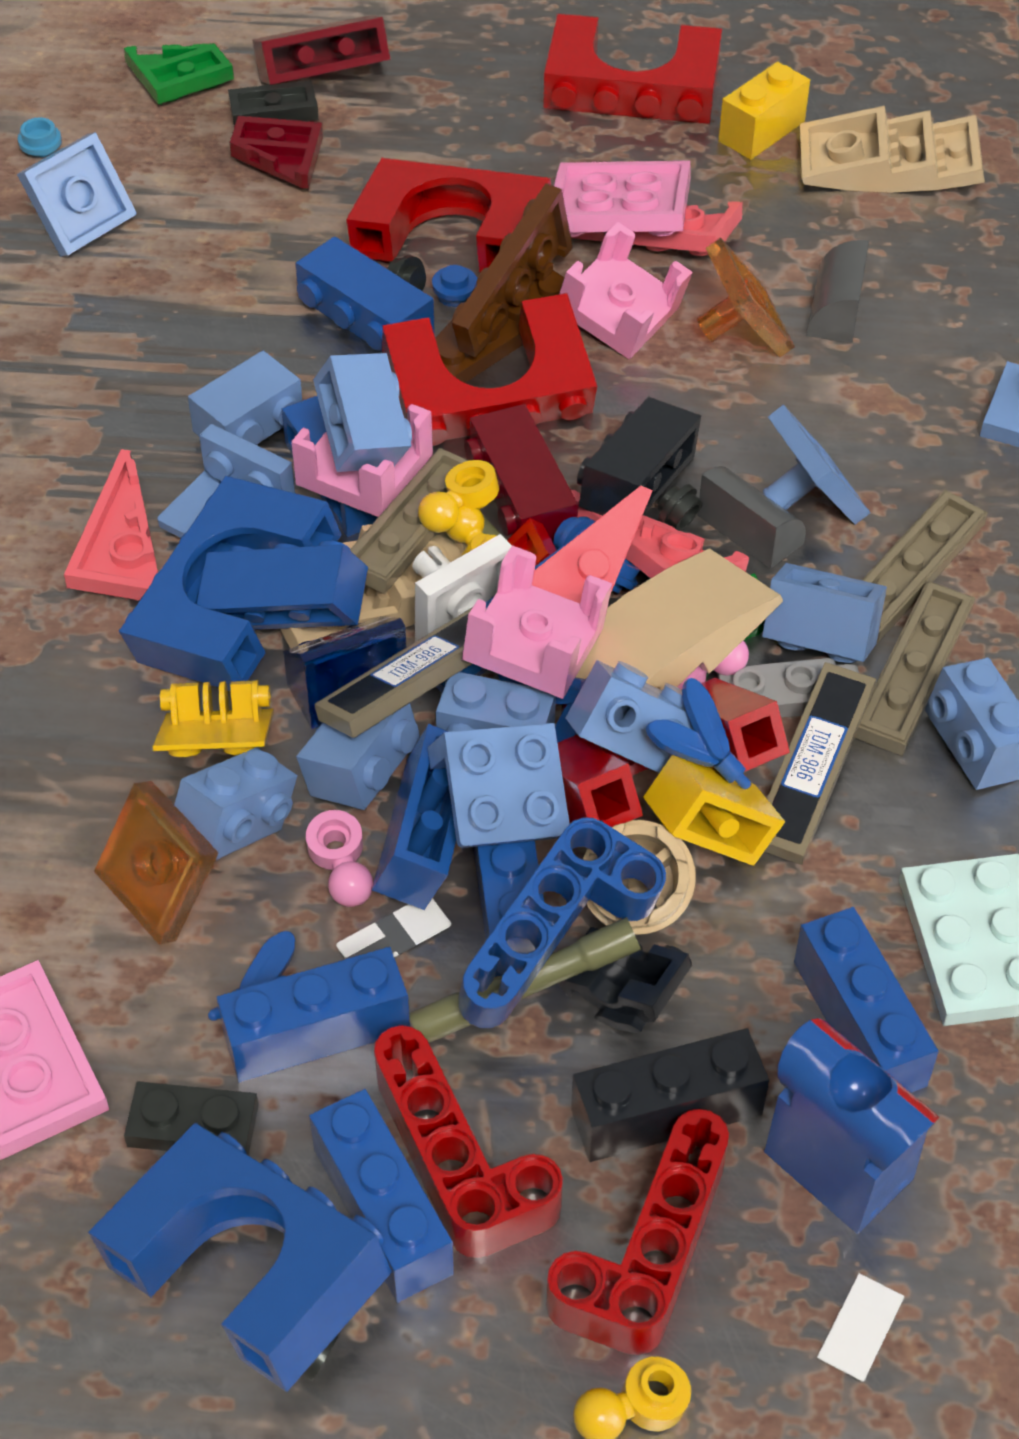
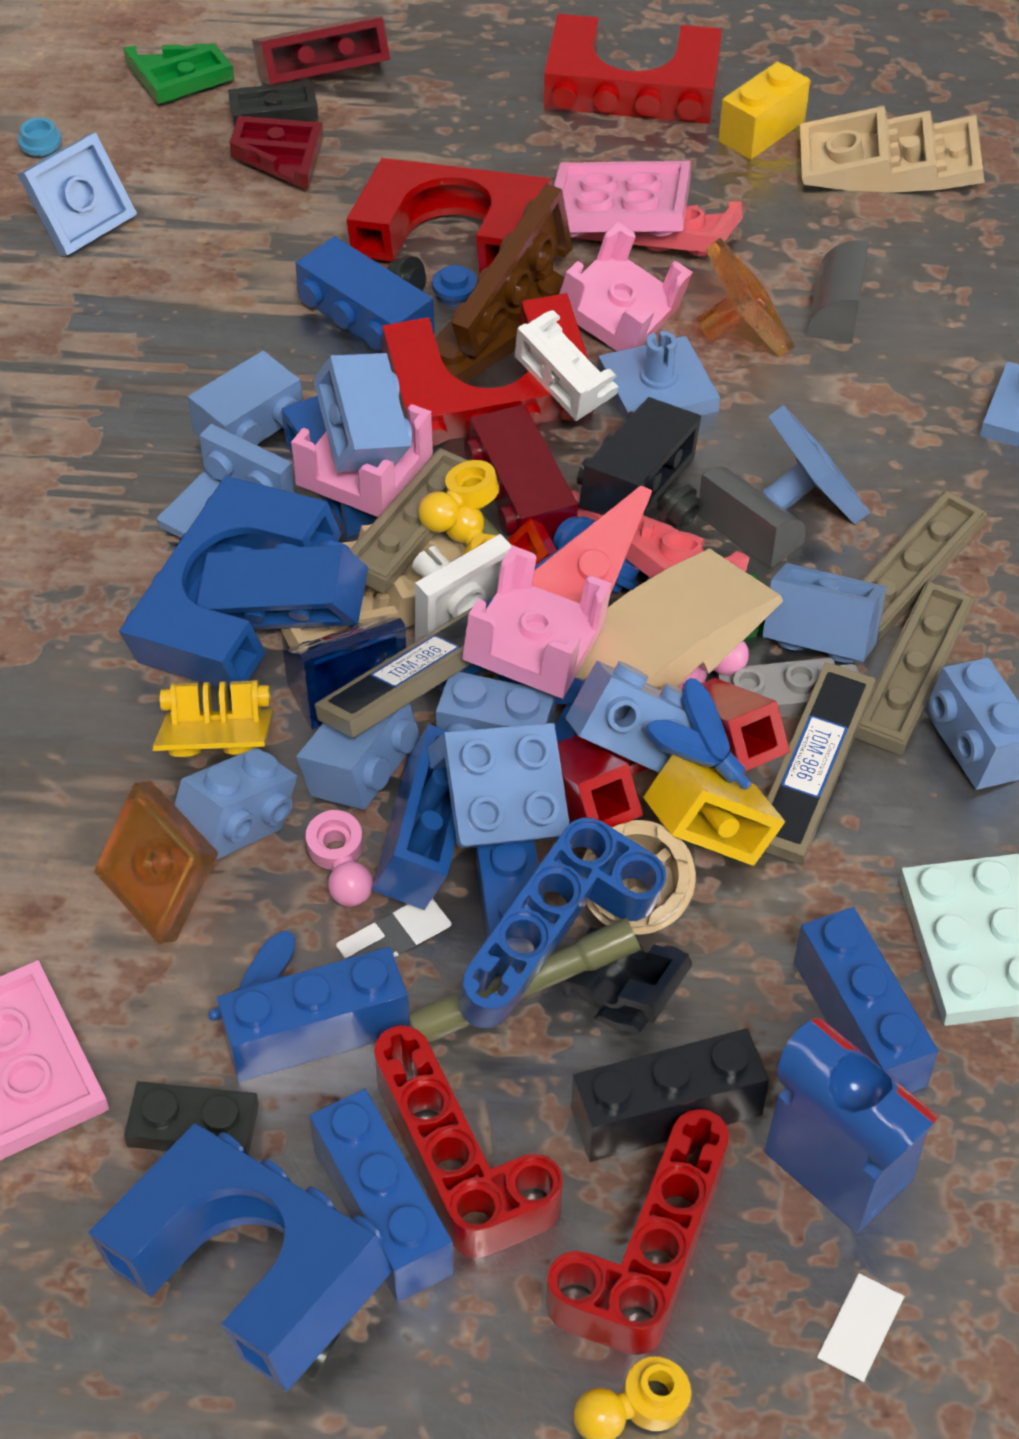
coral wing [64,449,158,600] -> none
none -> white hinge [515,310,618,421]
none -> medium blue tile [598,331,720,420]

